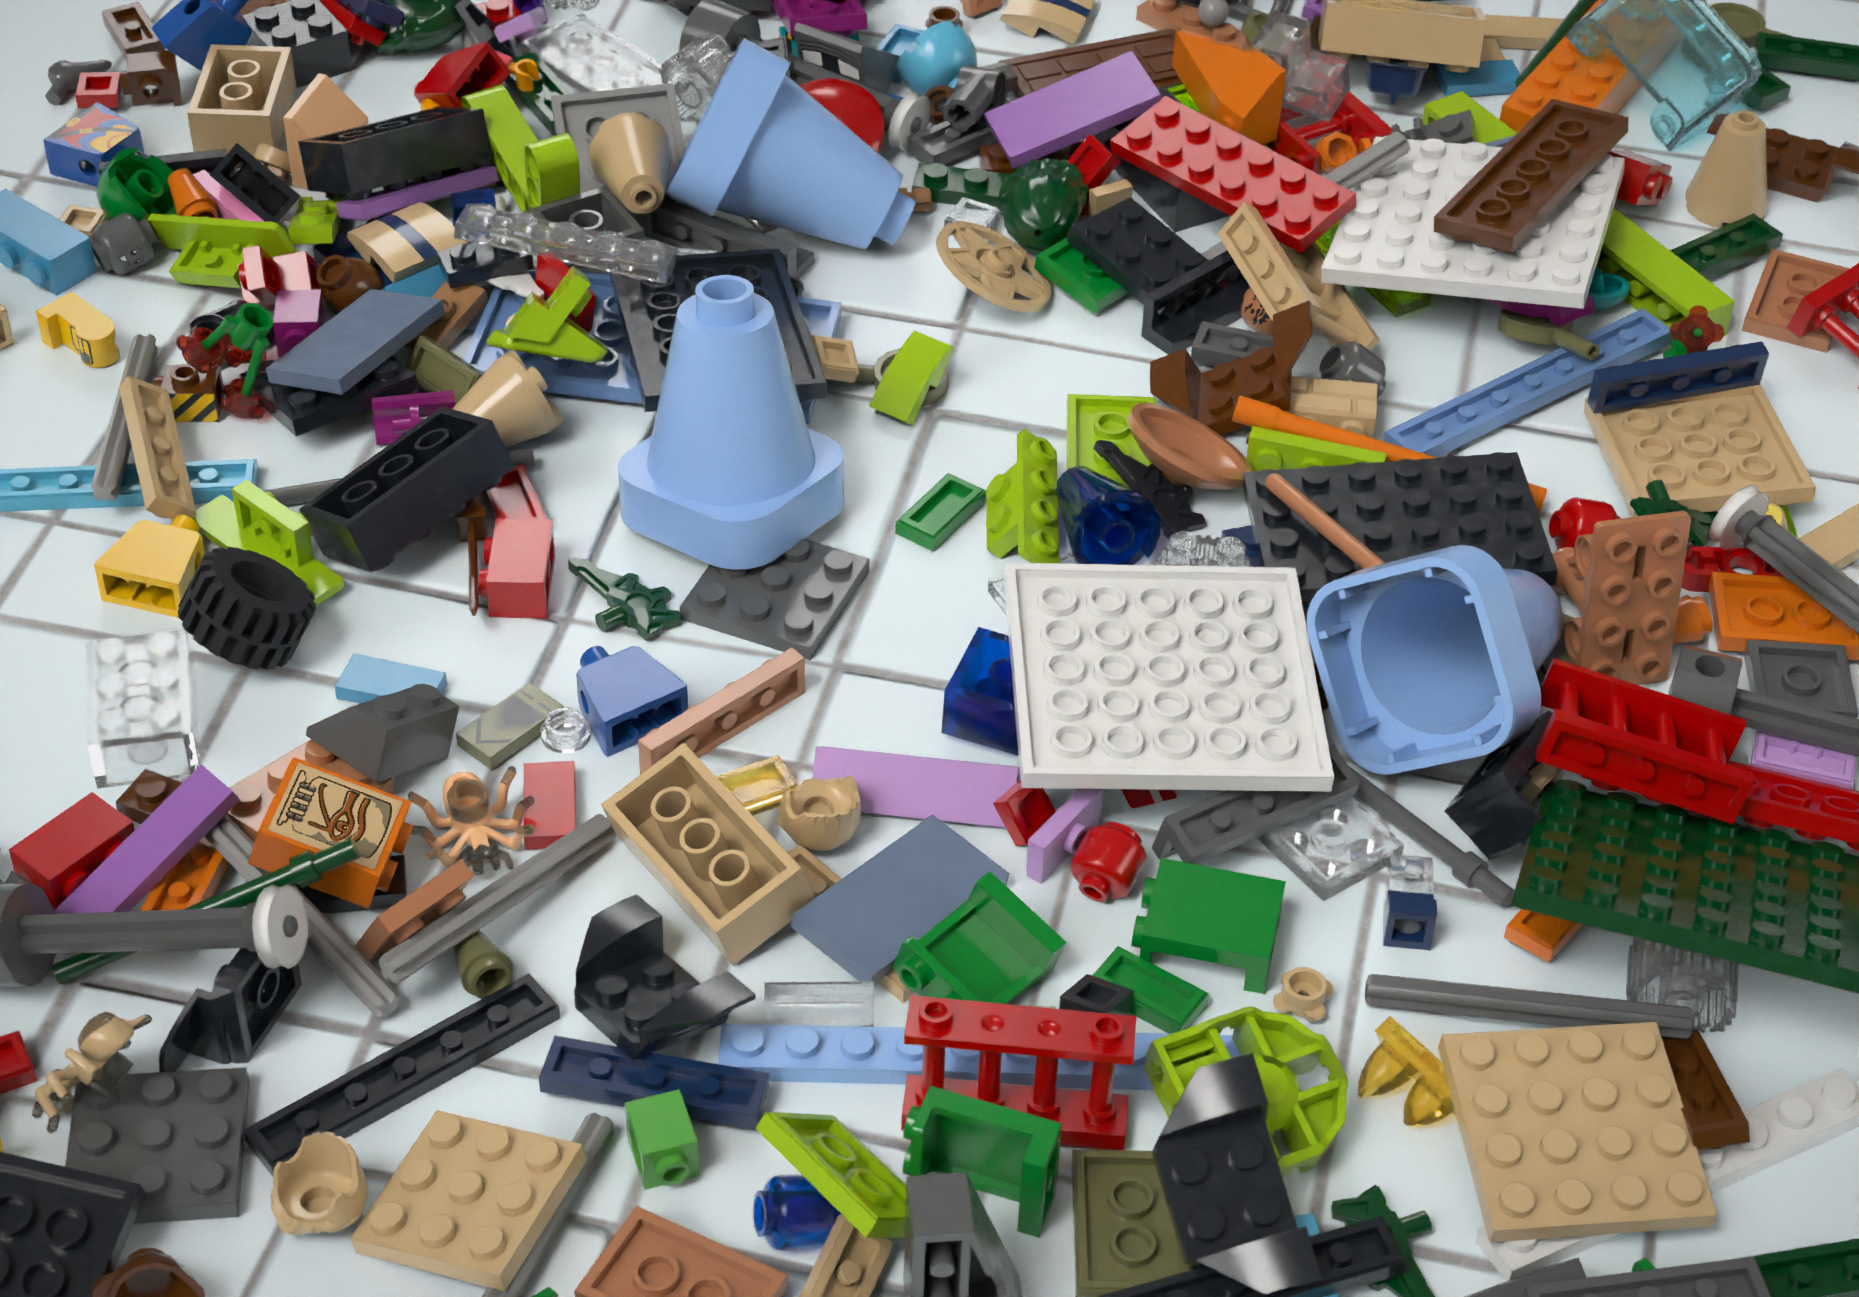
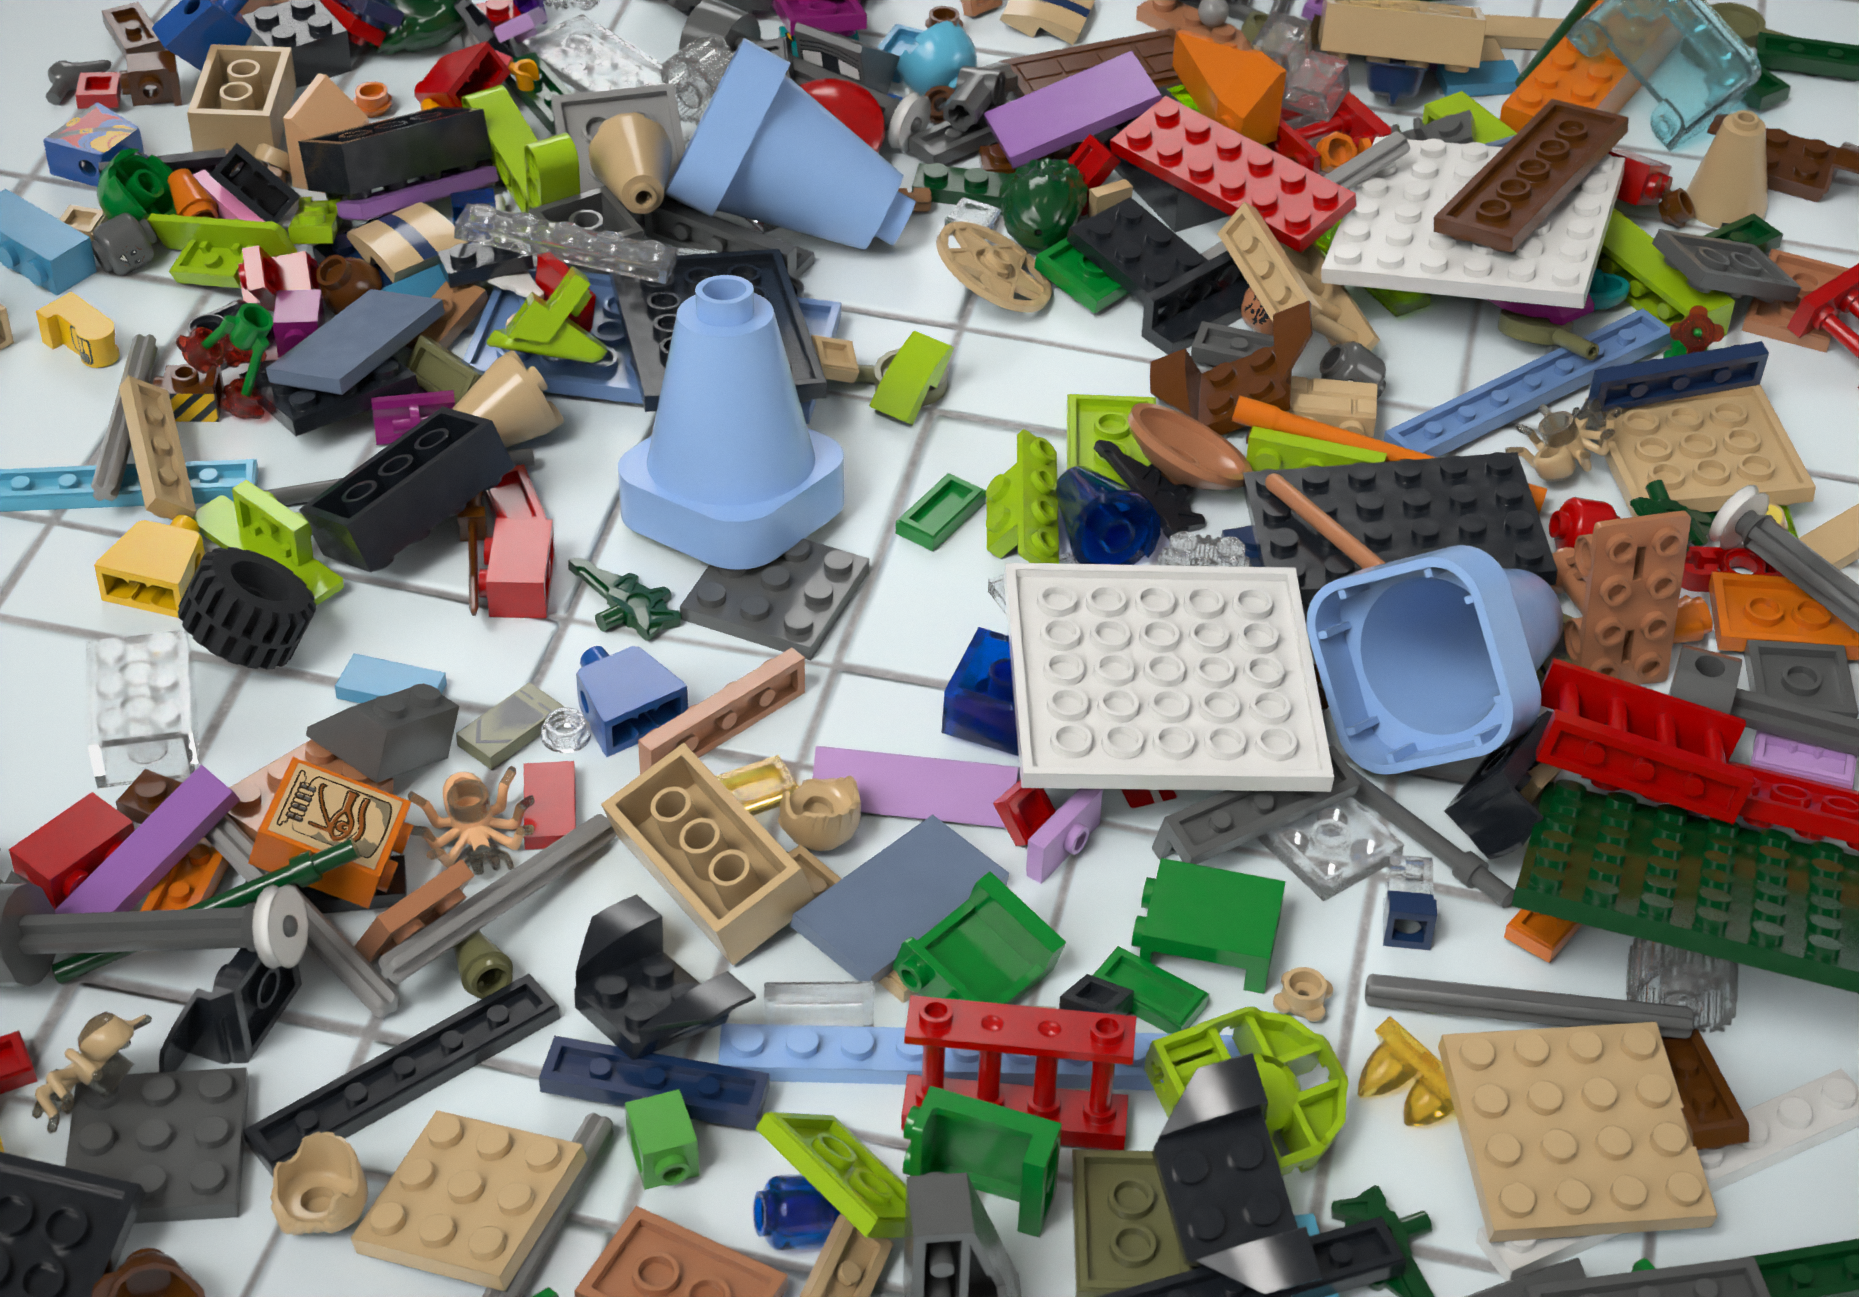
red head [1070,822,1147,902] -> none
none -> orange plate [353,82,392,118]
none -> animal [1505,399,1622,482]
none -> dark grey plate [1652,229,1802,303]
none -> reddish brown plate [1658,188,1695,228]

